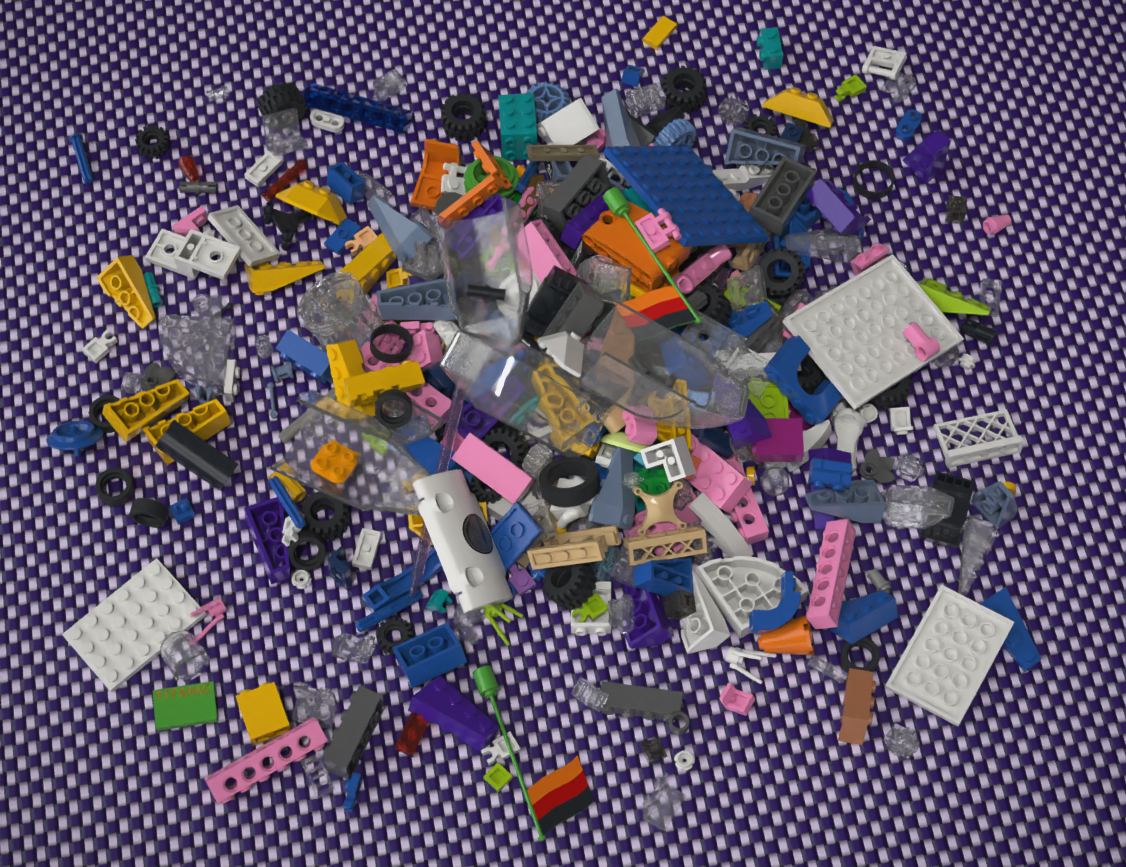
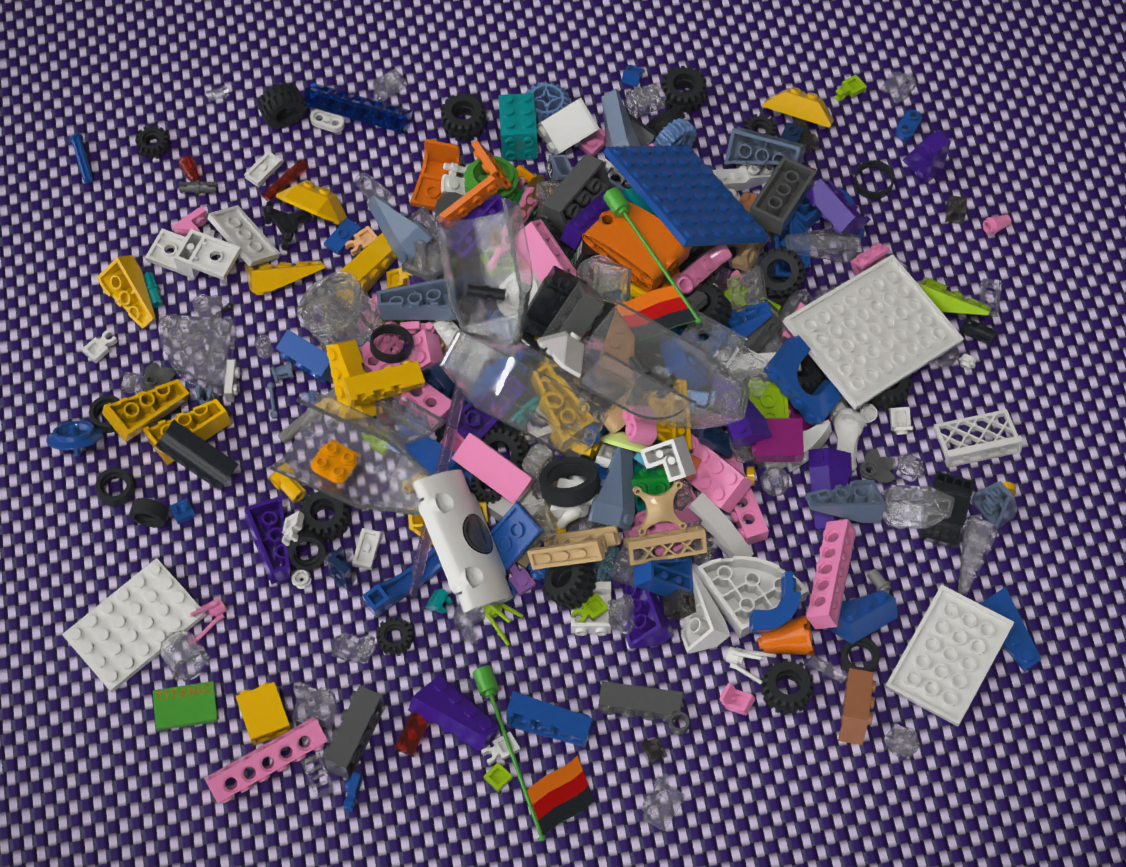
clear bracket [262,108,308,156] -> none
blue axle [269,476,306,529] -> none
blue brick [326,162,366,204] -> none
blue axle [355,589,423,632] -> none
black tyre [375,389,412,429] -> none
blue brick [392,622,467,688] -> none
blue axle [515,161,541,193] -> none
dark tan tile [526,145,600,161] -> none
clear slope [571,677,609,712] -> none
clear plate [620,472,644,488] -> none
bright pink plate [635,208,682,253] -> none
yellow tile [643,16,677,50] -> none
white plate [674,750,695,770] -> none
clear gear [718,95,748,126] -> none
teal brick [757,27,783,70] -> none
blue brick [808,458,852,492] -> none
white plate [862,46,907,80] -> none
bright pink piece [902,322,940,361] -> none
none -> blue wedge [506,691,593,747]
none -> black tyre [761,658,814,715]

